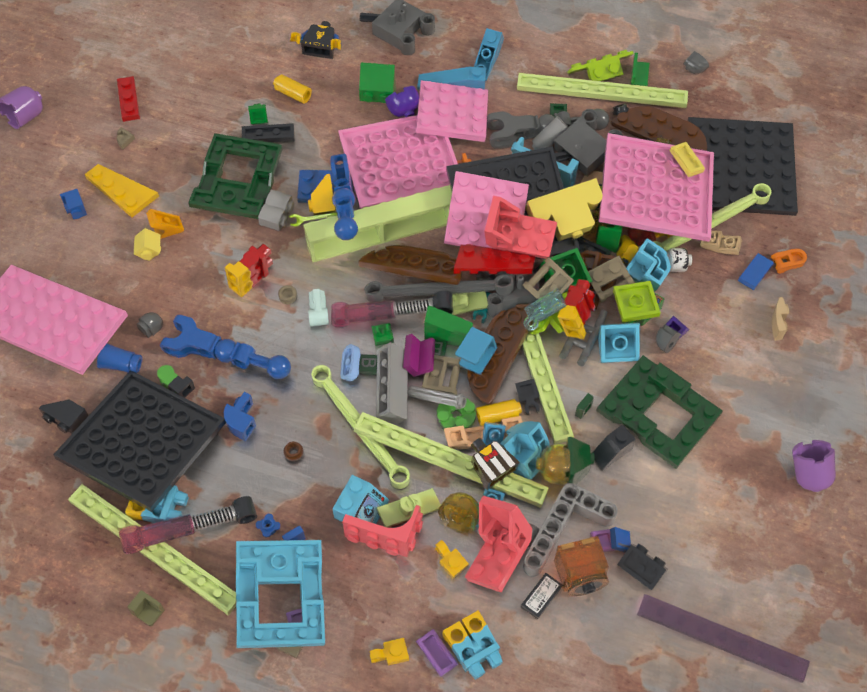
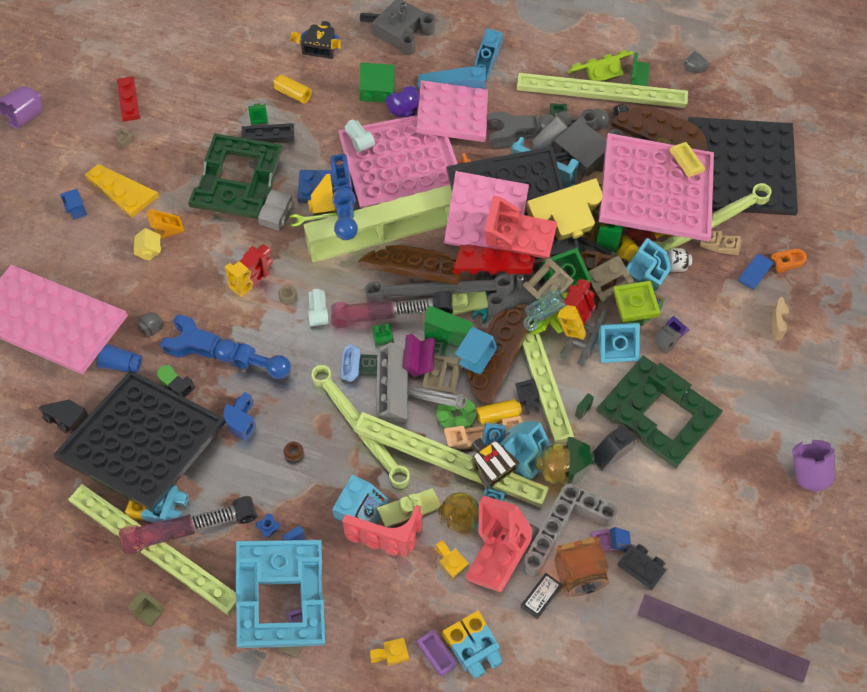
none -> light aqua piece [345,119,375,153]

